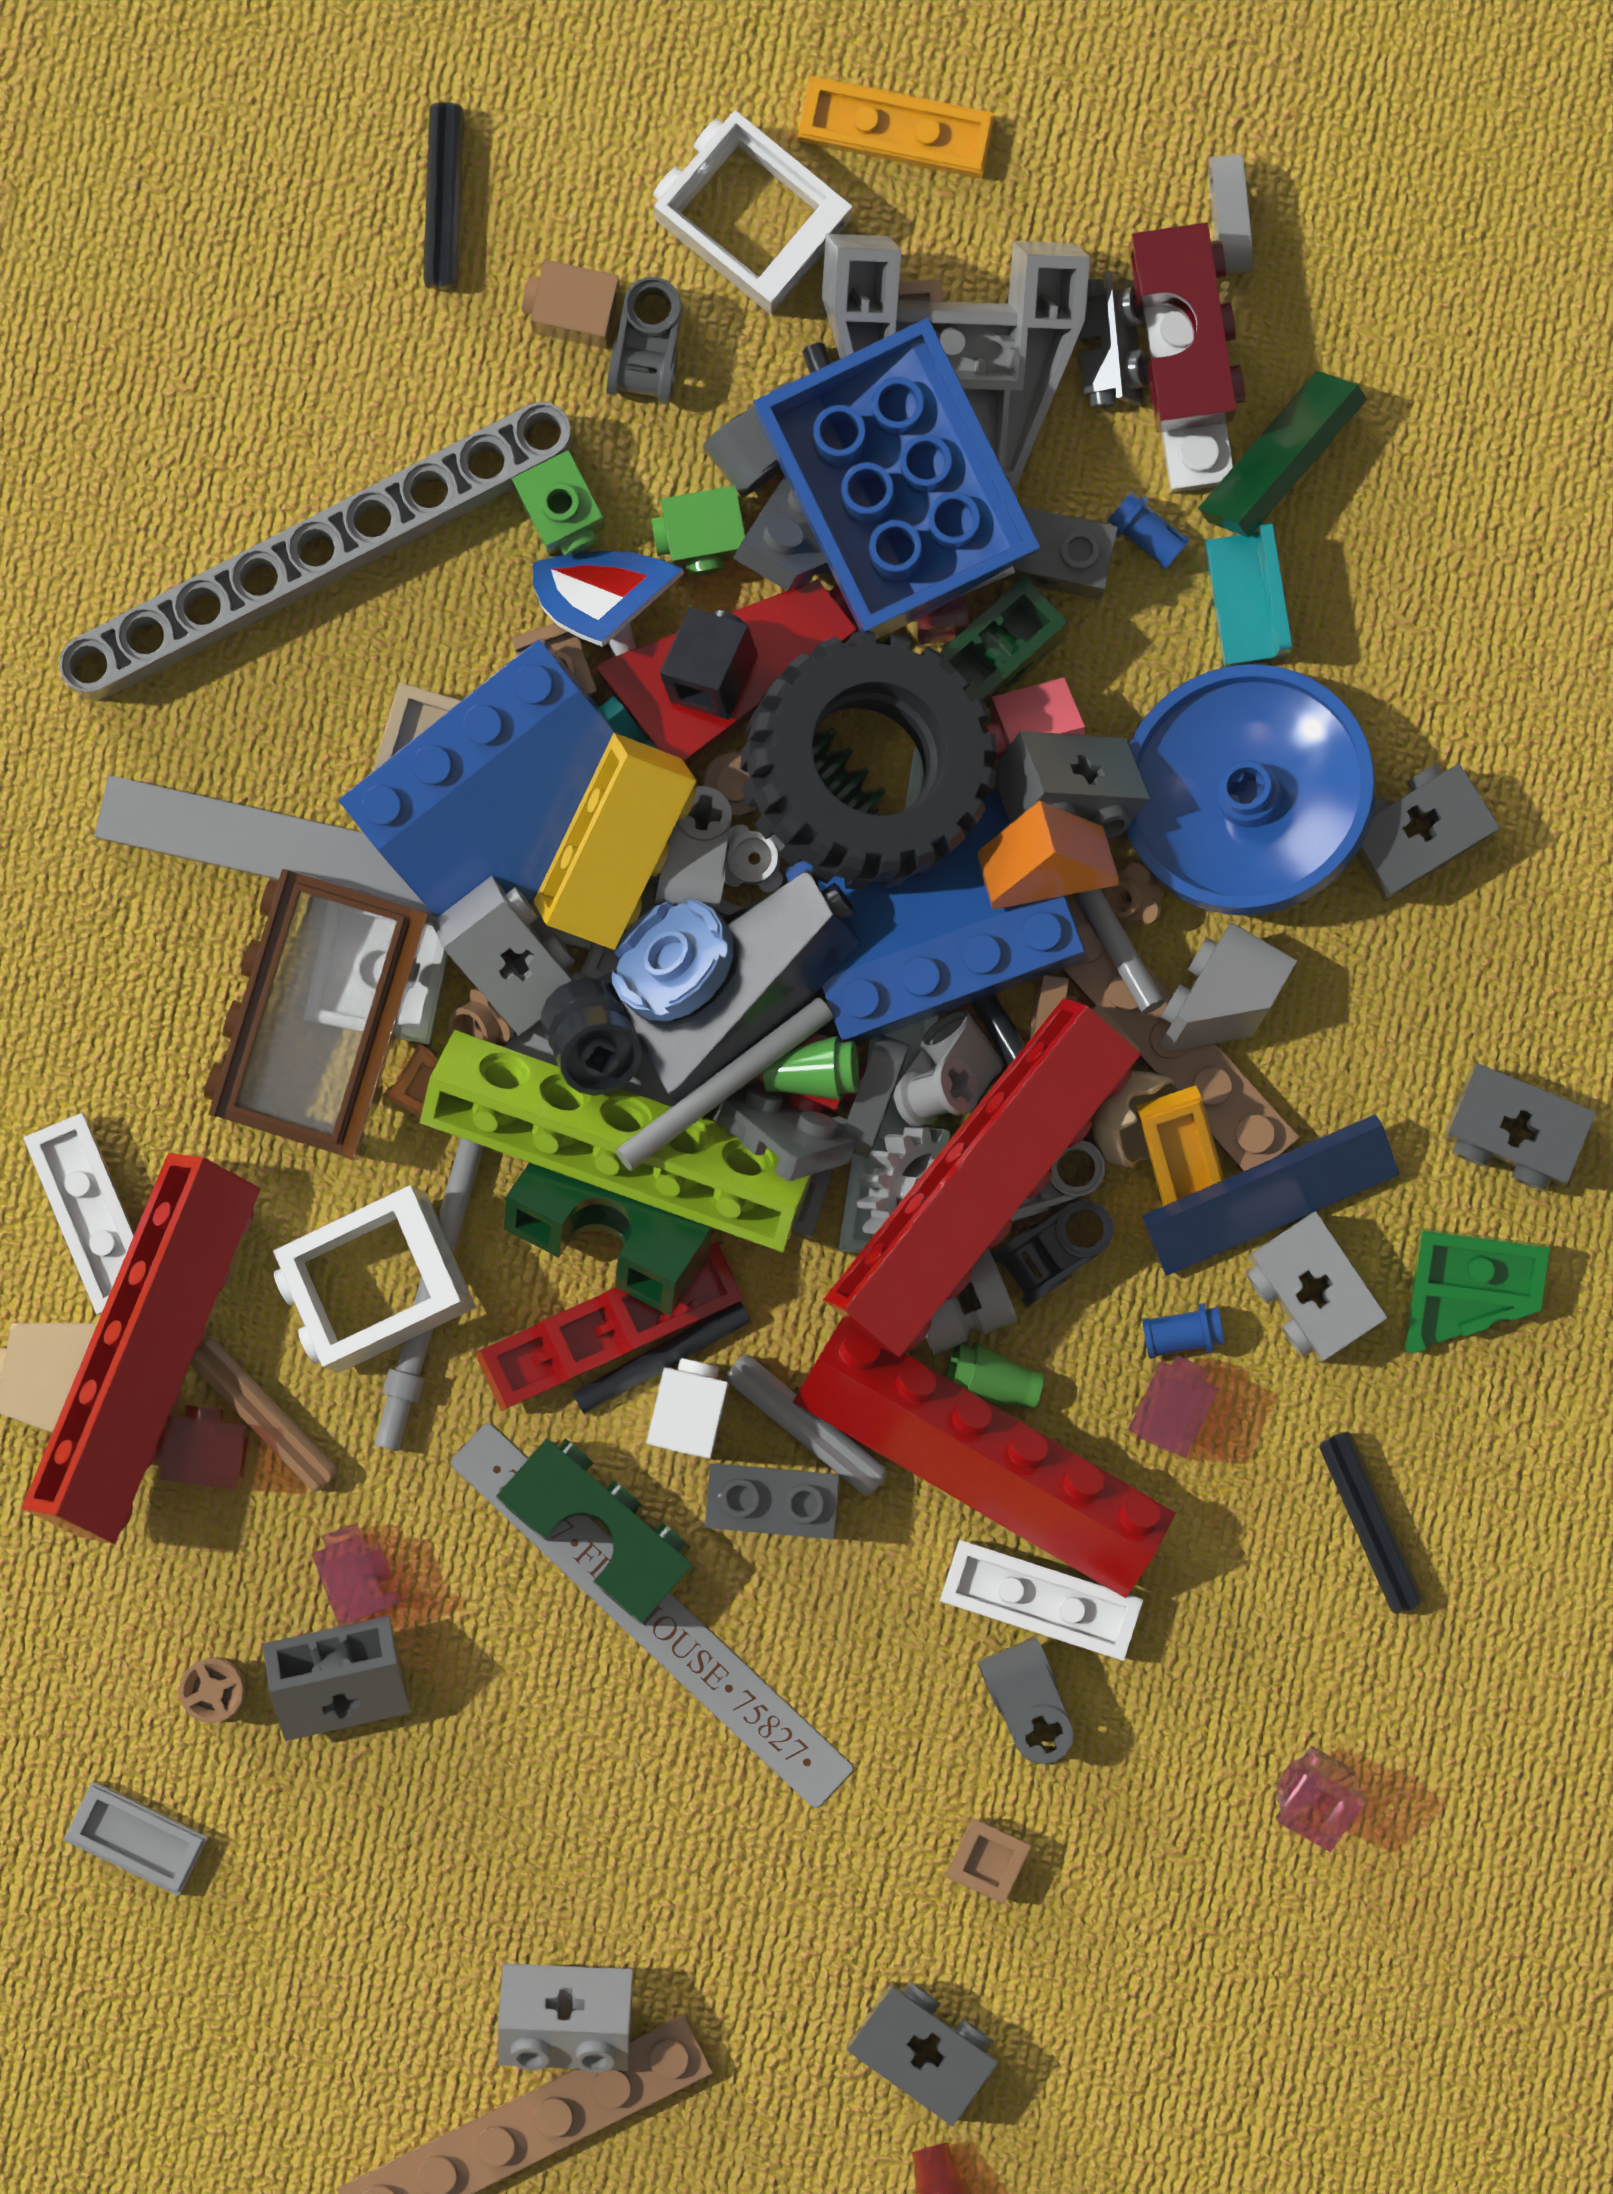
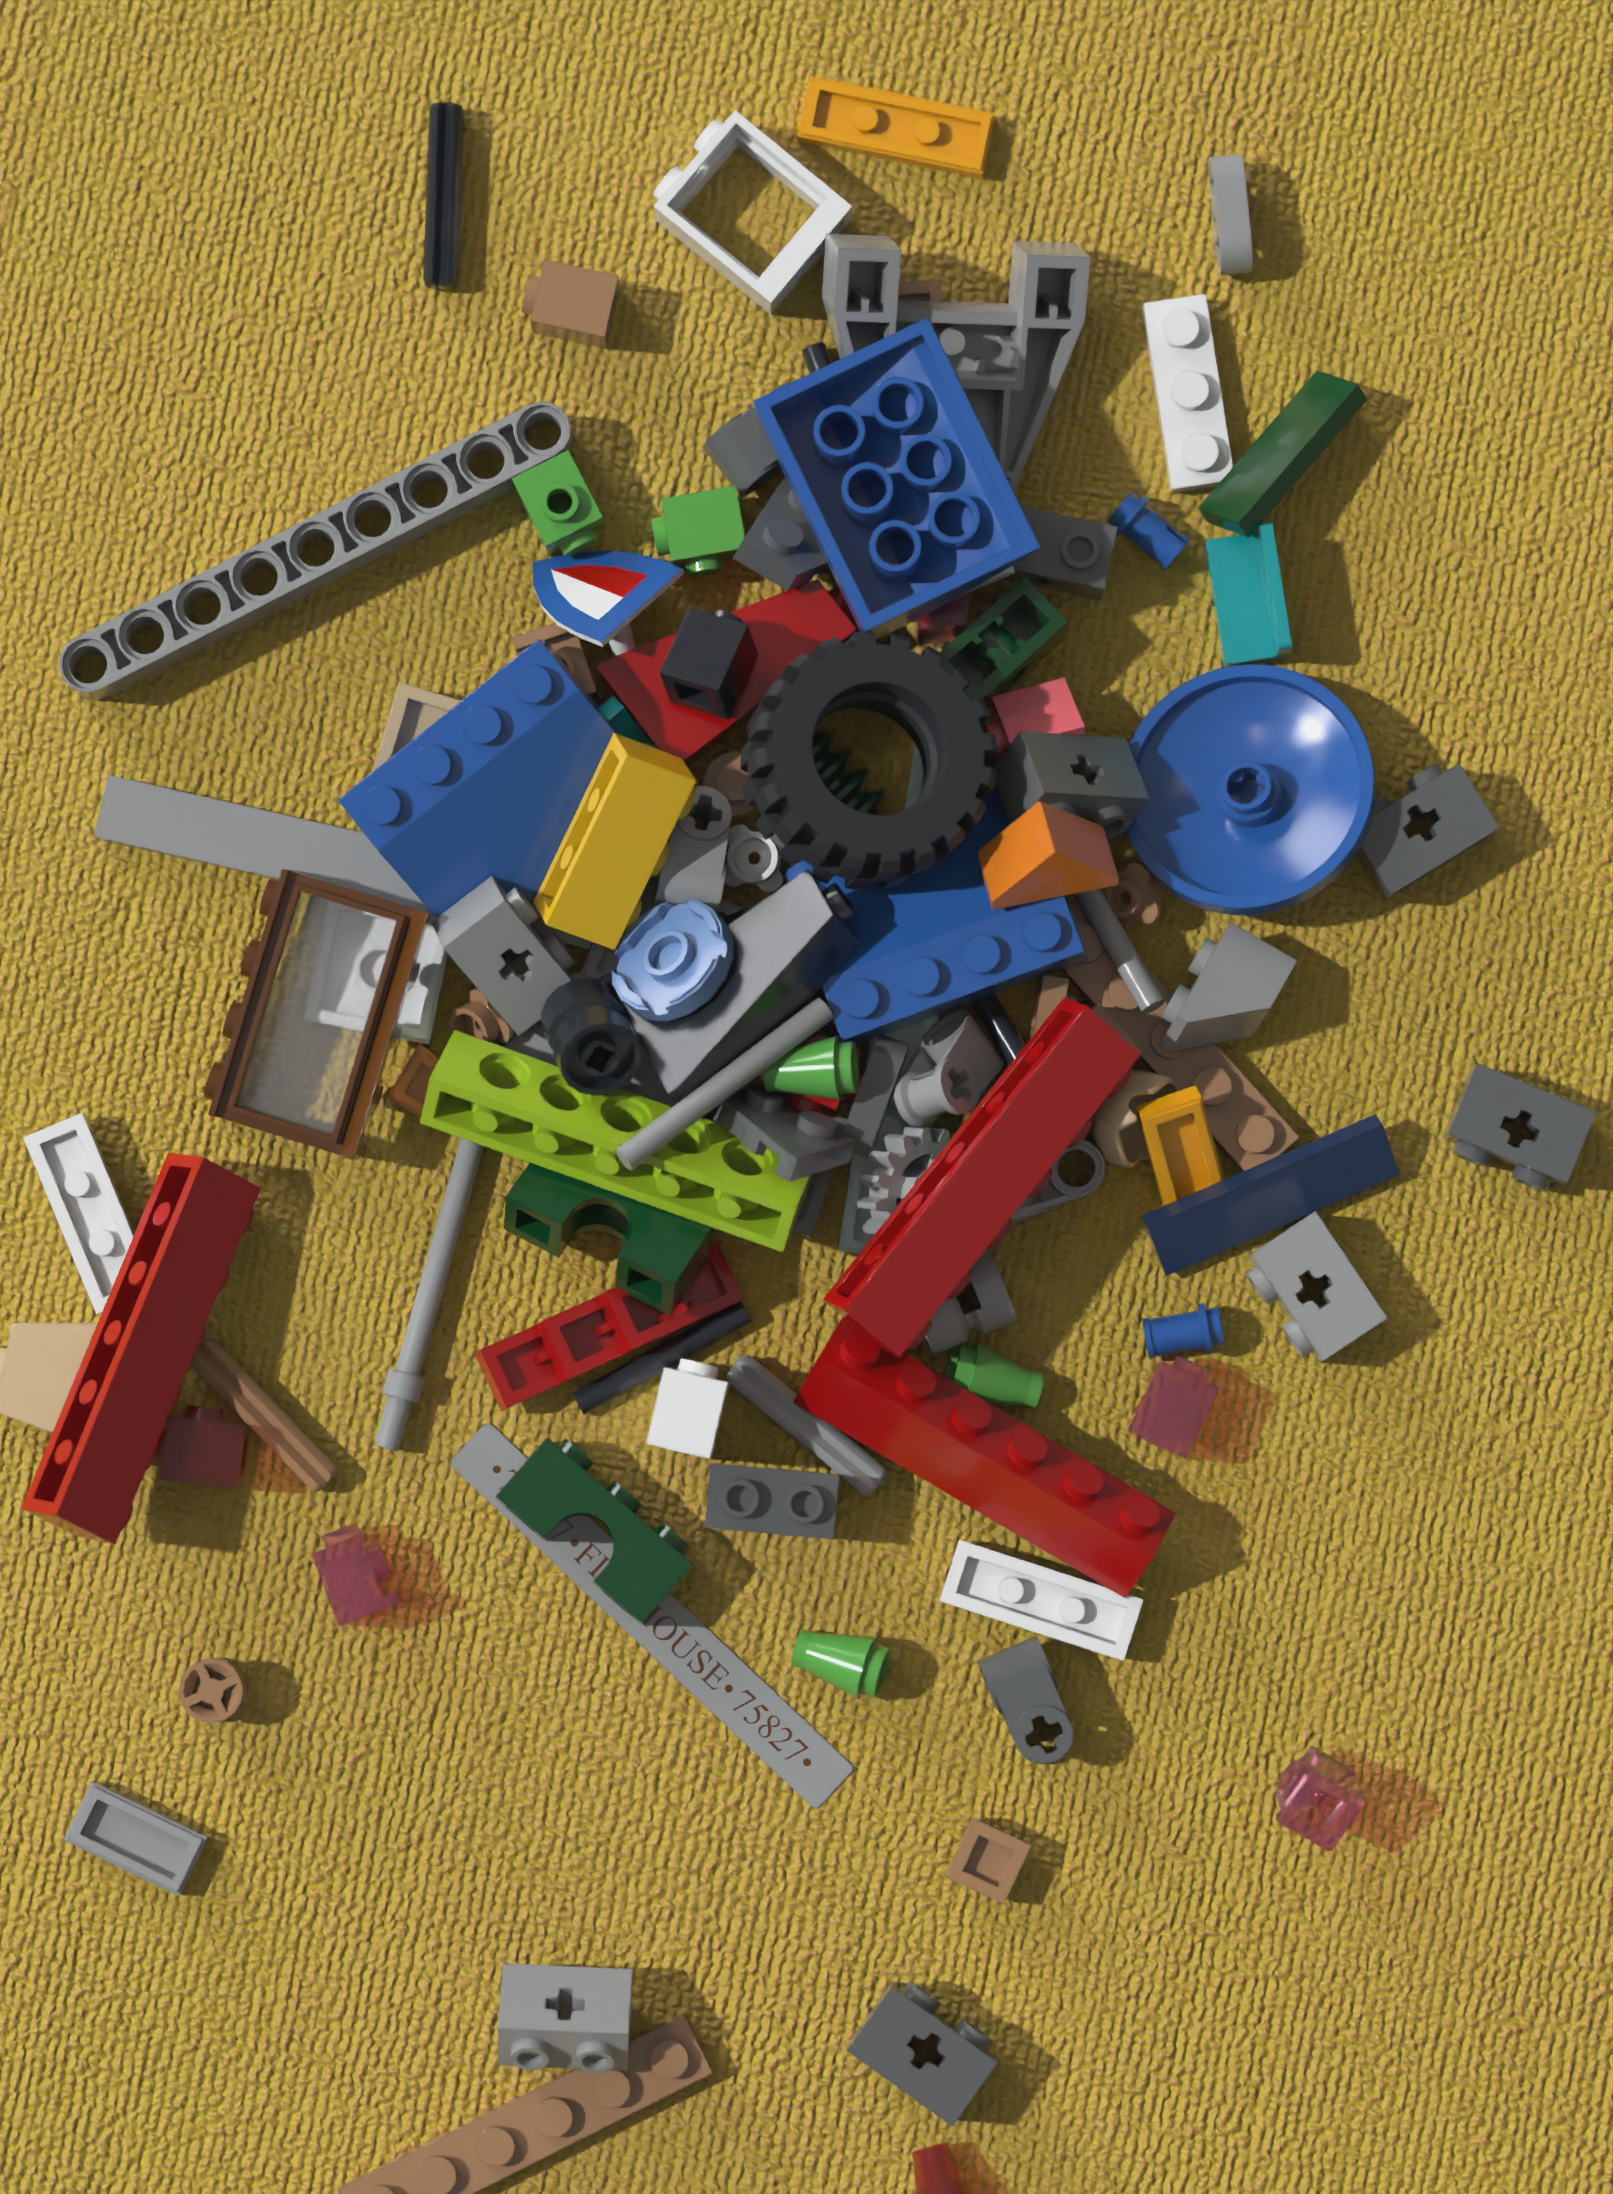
dark grey brick [263,1615,411,1741] -> none
white window [273,1185,476,1373] -> none
dark grey piece [606,277,682,405] -> none
black piece [991,1200,1113,1308] -> none
dark grey hinge [1079,271,1149,409] -> none
dark red arch [1128,222,1245,433] -> none
black axle [1320,1431,1424,1614] -> none
green wing [1404,1228,1550,1353] -> none
none -> bright green cone [791,1629,891,1699]

